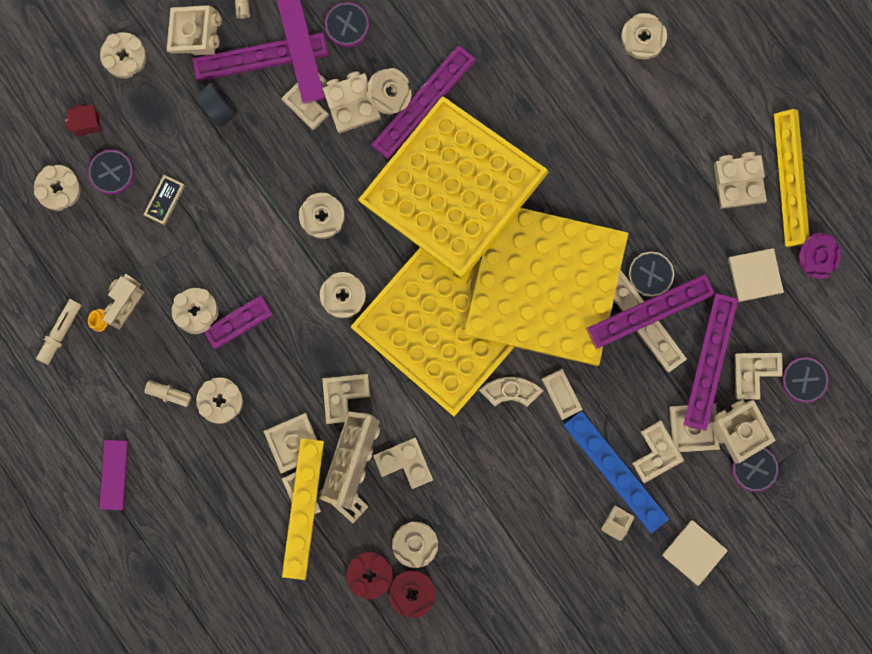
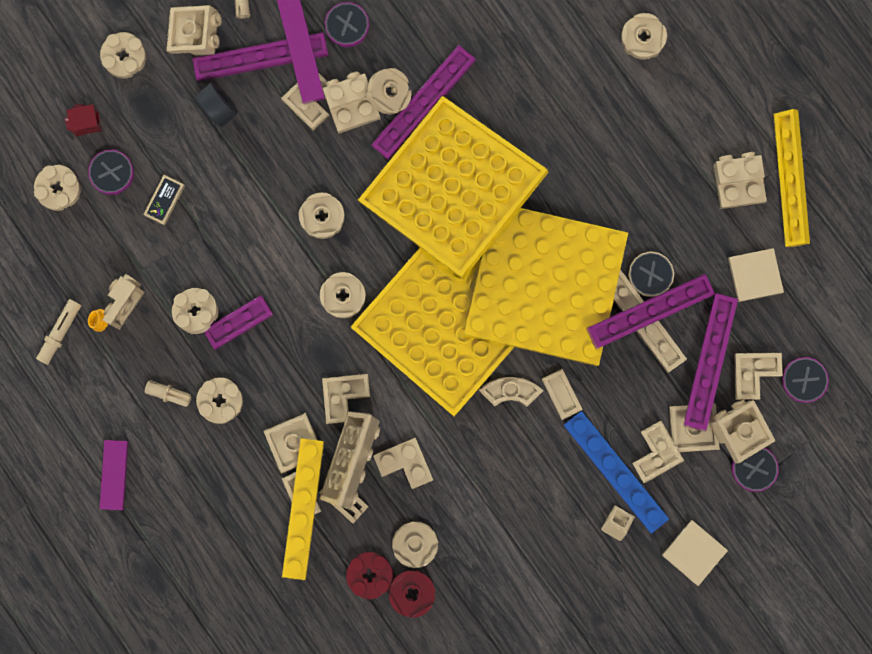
magenta tile [799,233,841,279] -> none

